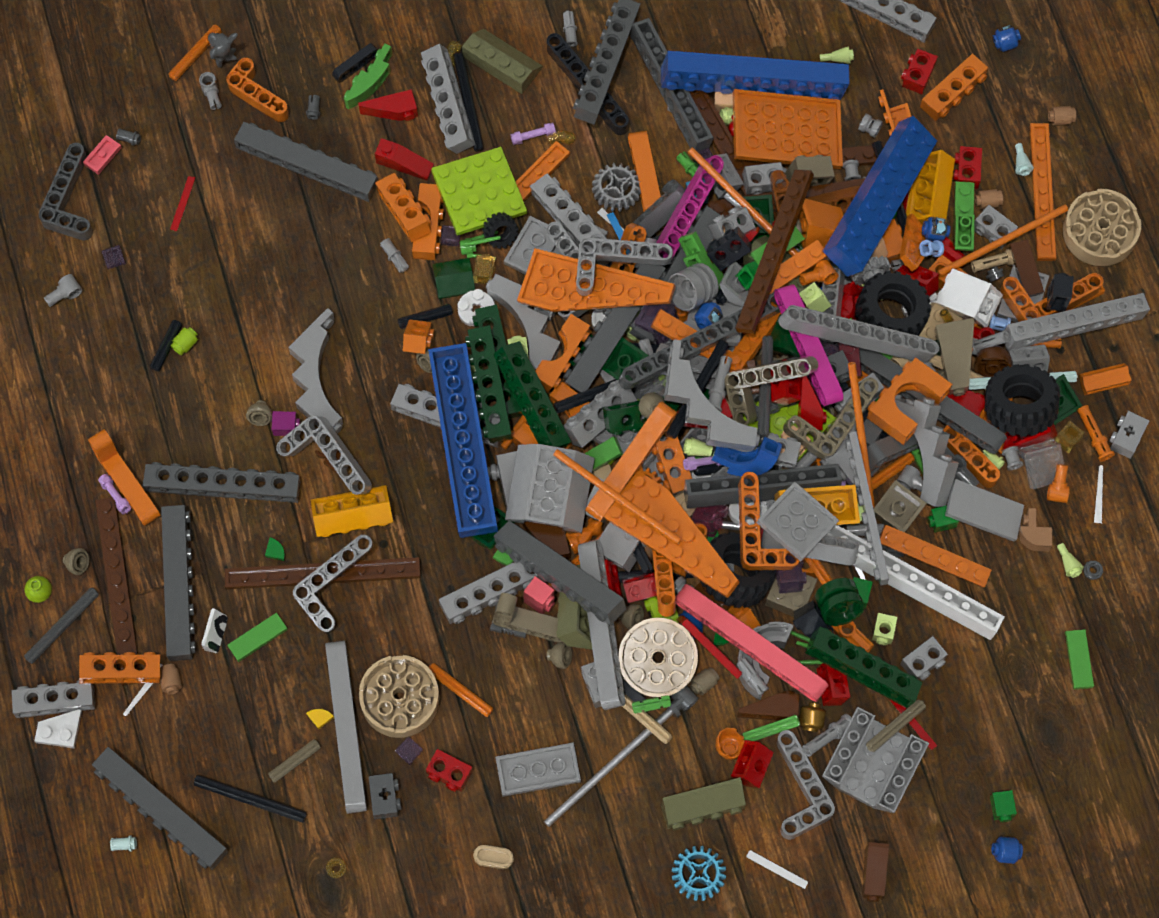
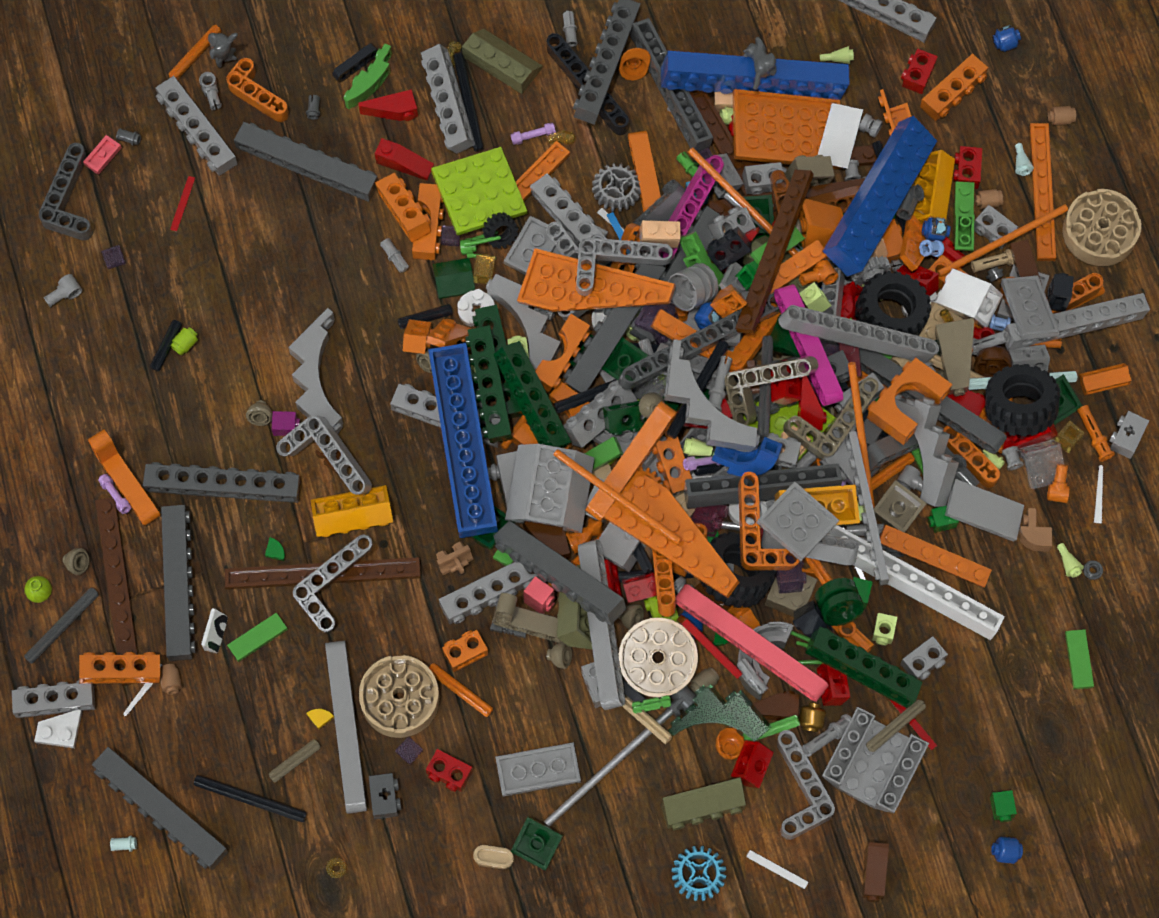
none -> light grey brick [155,76,237,176]
none -> orange wing [426,319,471,347]
none -> medium nougat hips [436,542,474,575]
none -> orange brick [442,630,488,673]
none -> dark green slope [511,816,563,871]
none -> orange piece [619,48,651,81]
none -> light nougat brick [639,220,681,248]
none -> clear green arch [668,684,772,742]
none -> orange slope [710,284,747,318]
none -> dark grey animal [743,37,776,90]
none -> white sticker [818,103,863,169]
none -> dark grey piece [896,184,924,220]
none -> light grey tile [1001,276,1060,339]

